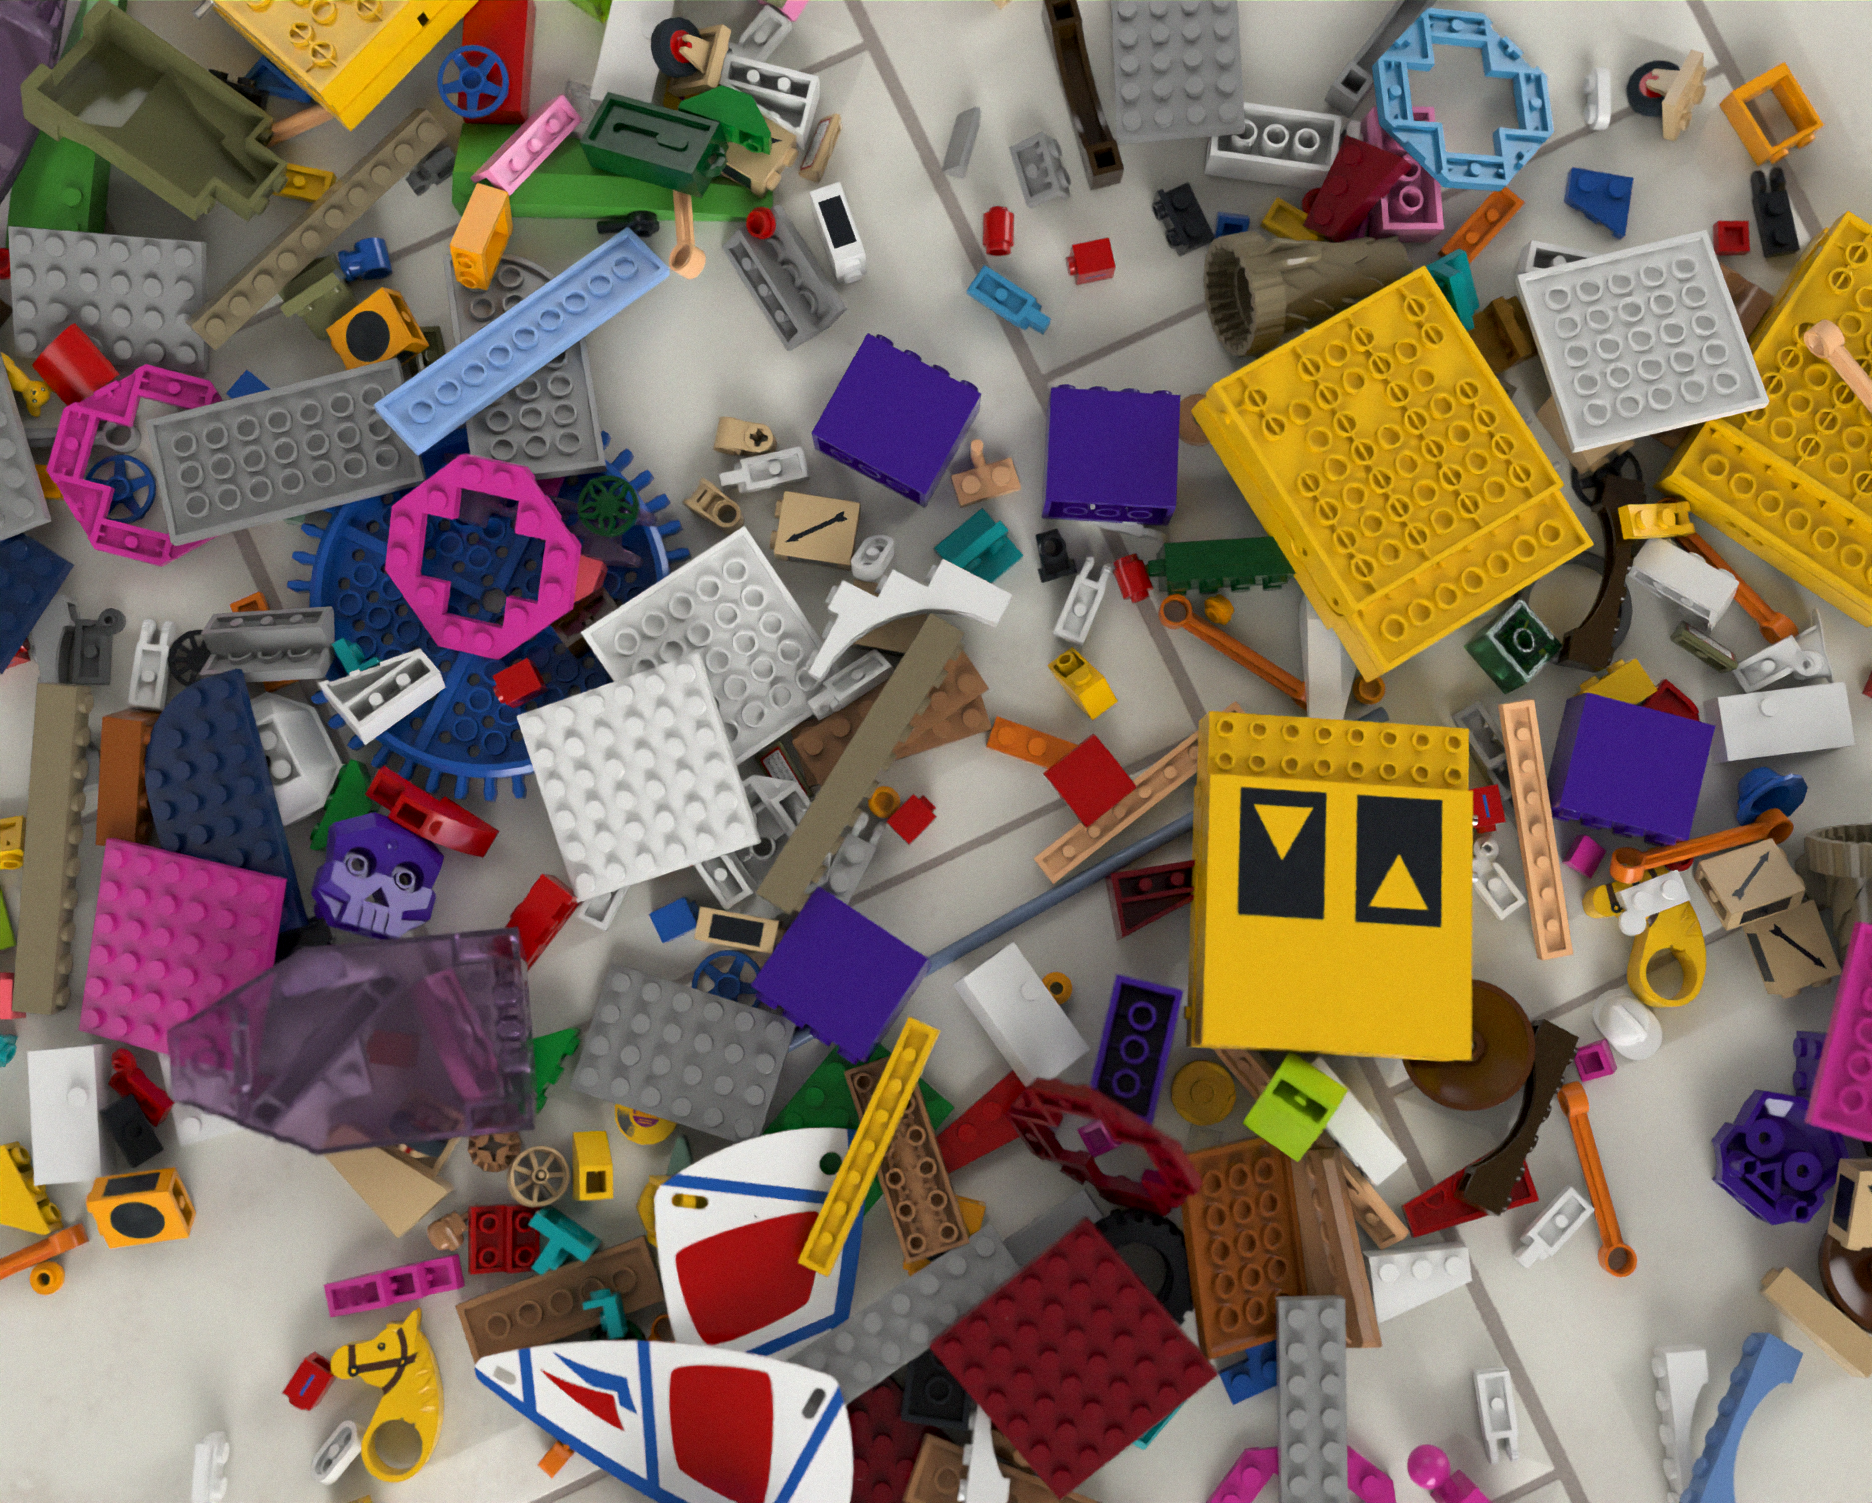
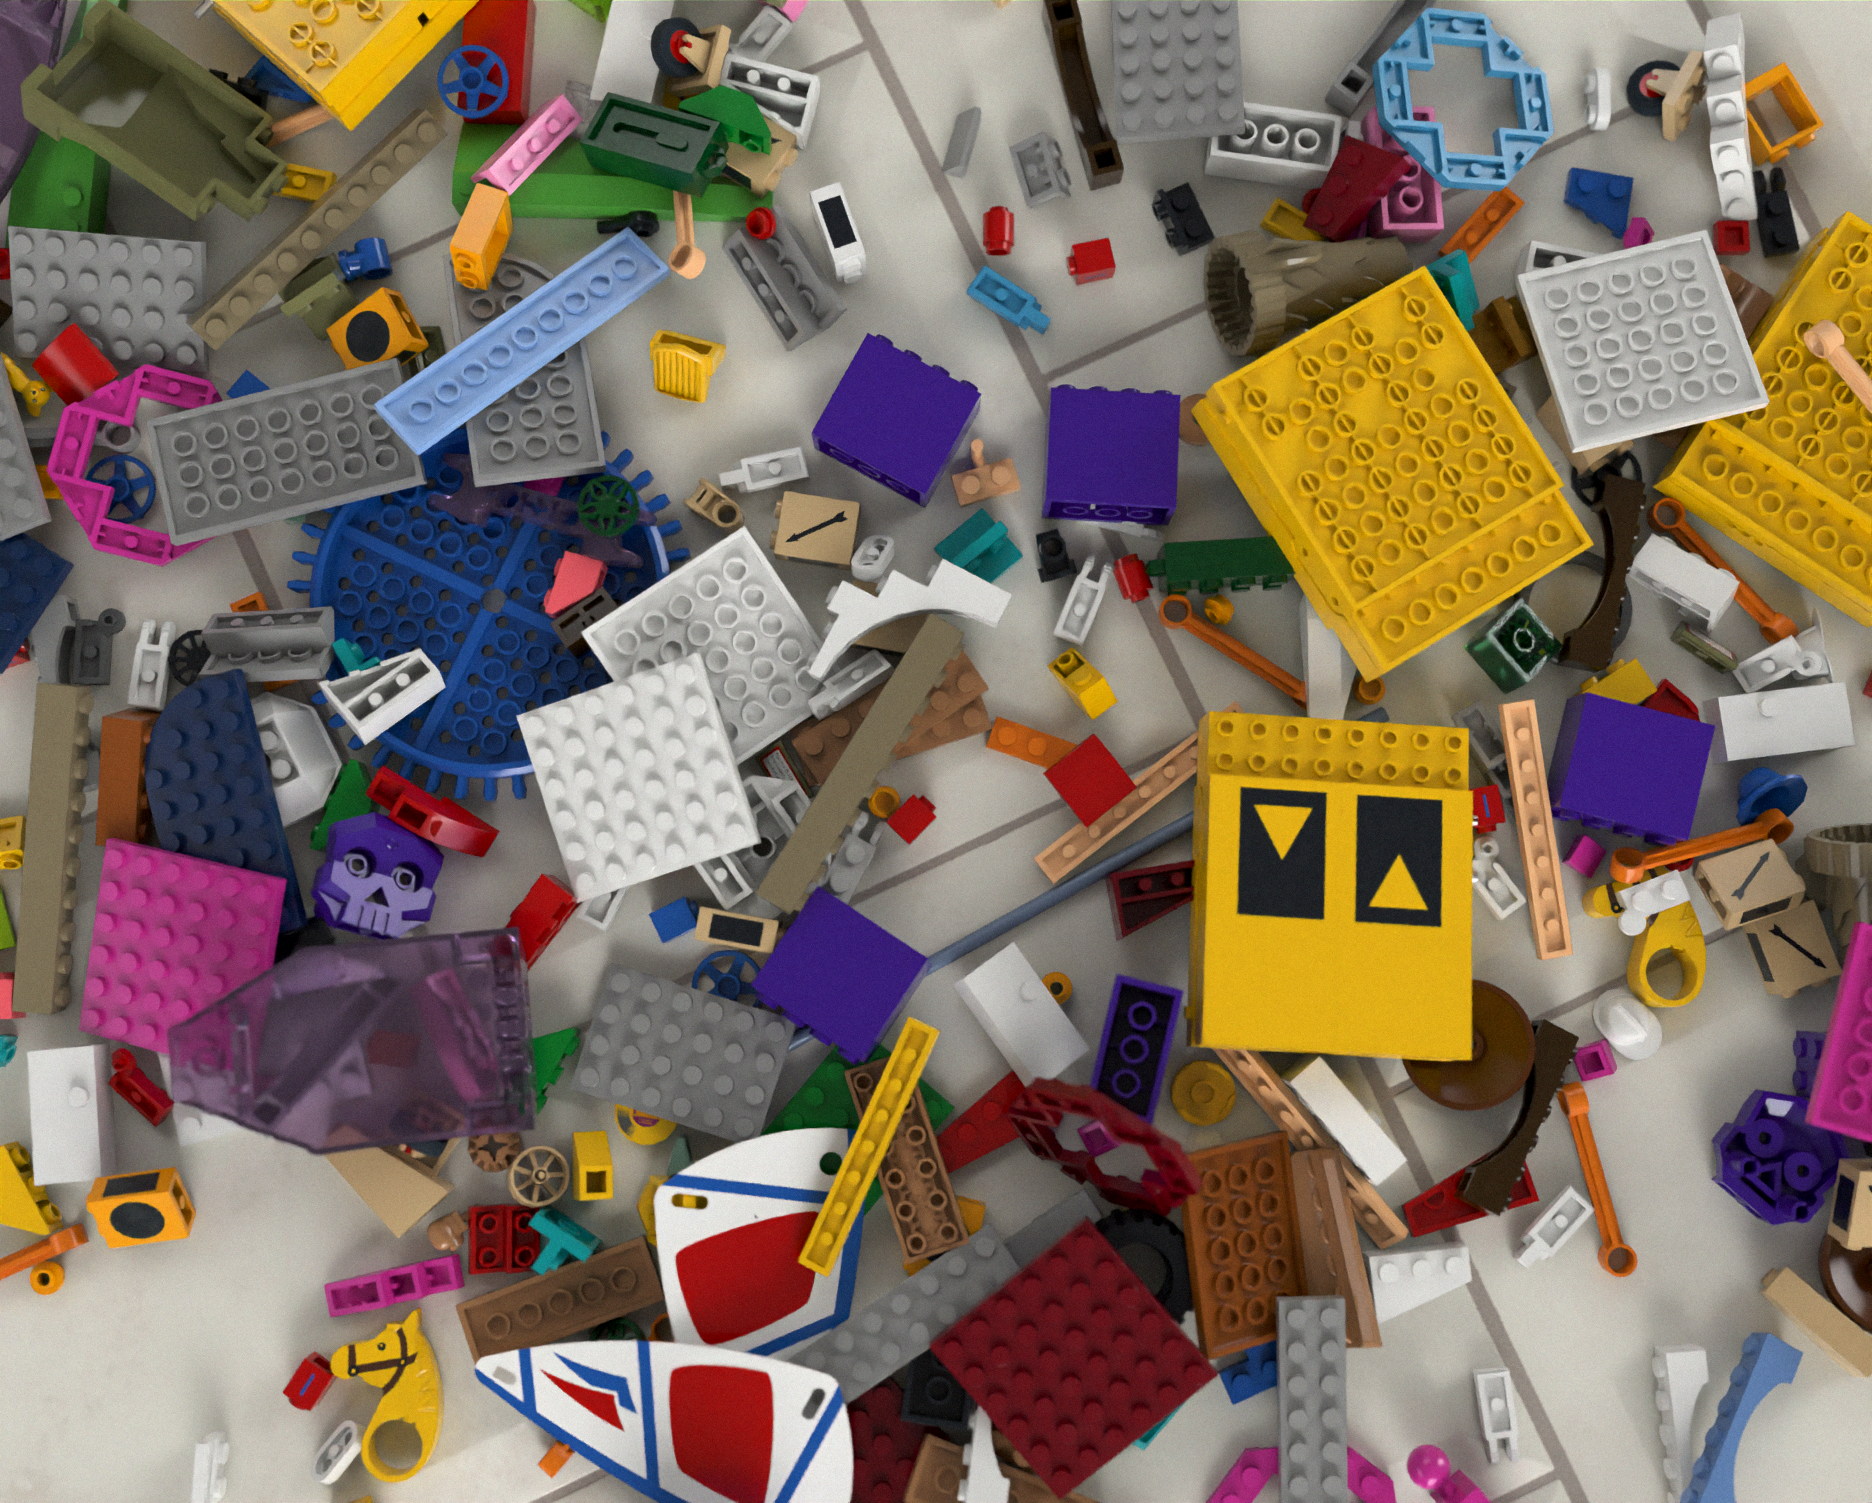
black plate [99,1093,164,1168] -> none
dark pink plate [385,453,582,660] -> none
dark grey plate [405,146,456,196] -> none
red brick [493,658,549,708] -> none
teal bracket [582,1288,628,1339] -> none
tan piece [713,417,777,457] -> none
tan slope [798,113,842,183] -> none
blue slope [1214,212,1250,239] -> none
lime slope [1242,1051,1348,1162] -> none
yellow plate [1618,501,1695,540] -> none
none -> yellow piece [649,330,726,403]
none -> dark pink plate [1623,217,1655,249]
none -> white arch [1704,13,1758,221]

